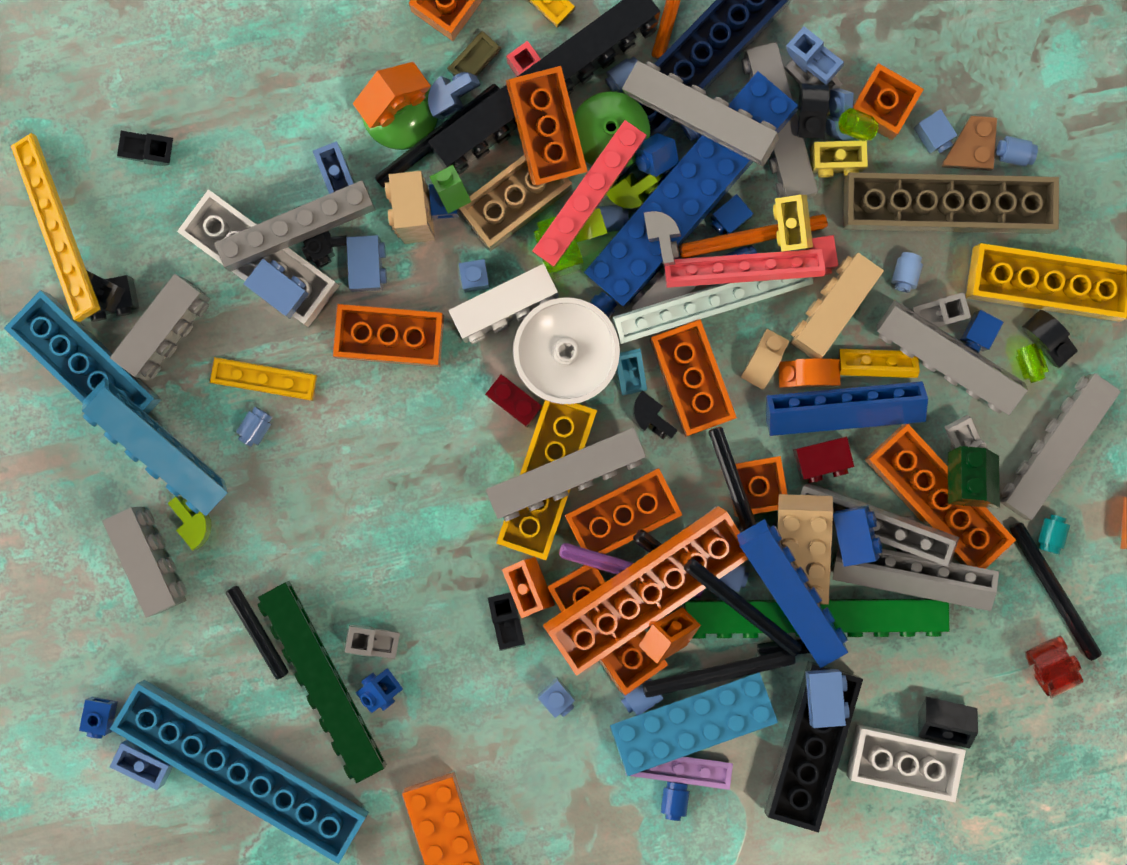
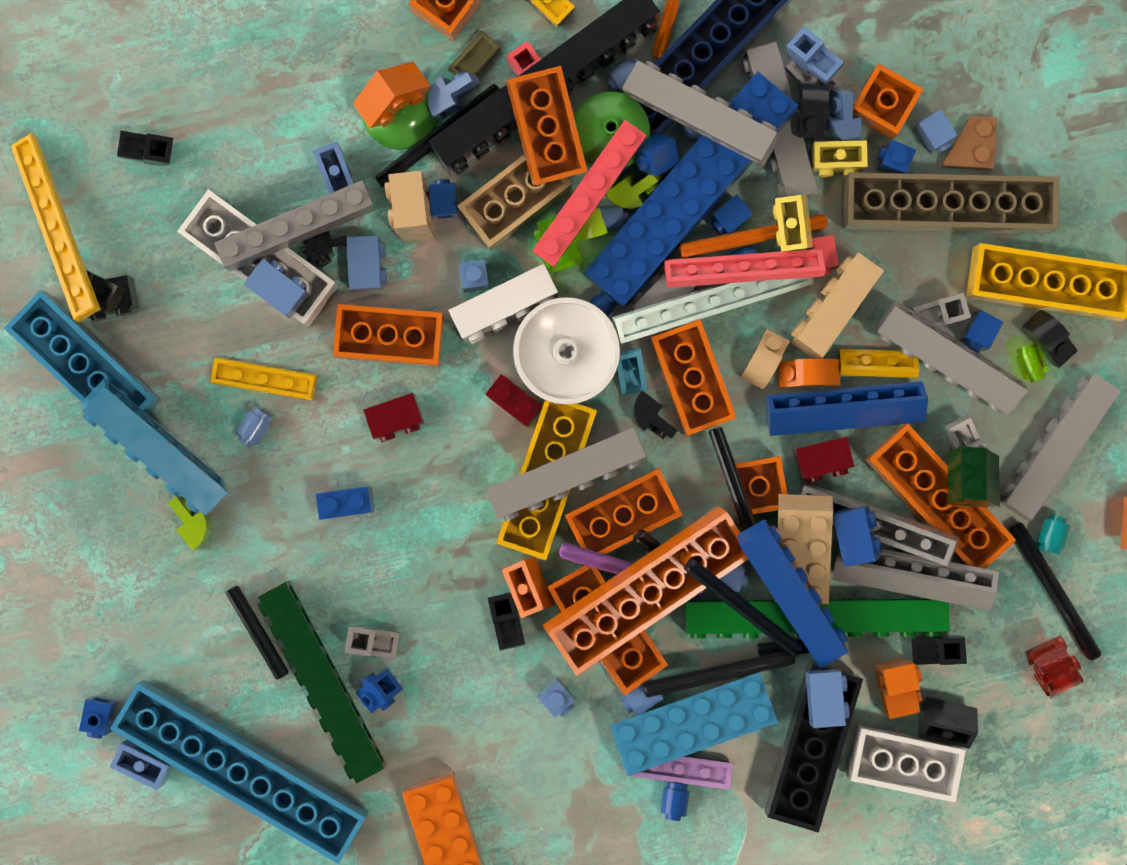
light grey brick [102,507,187,618] -> none
light grey brick [110,274,211,381] -> none
bright green brick [429,165,471,214] -> none
orange brick [638,607,701,664] -> none
light grey brick [644,211,681,266] -> none
clear neon green brick [838,108,879,141] -> none
light blue brick [891,252,923,293] -> none
medium blue brick [996,136,1038,167] -> none
none -> blue brick [316,486,375,520]
none -> dark red brick [363,393,425,443]
none -> orange brick [873,658,923,719]
none -> blue brick [877,140,916,174]
none -> black brick [911,635,967,665]

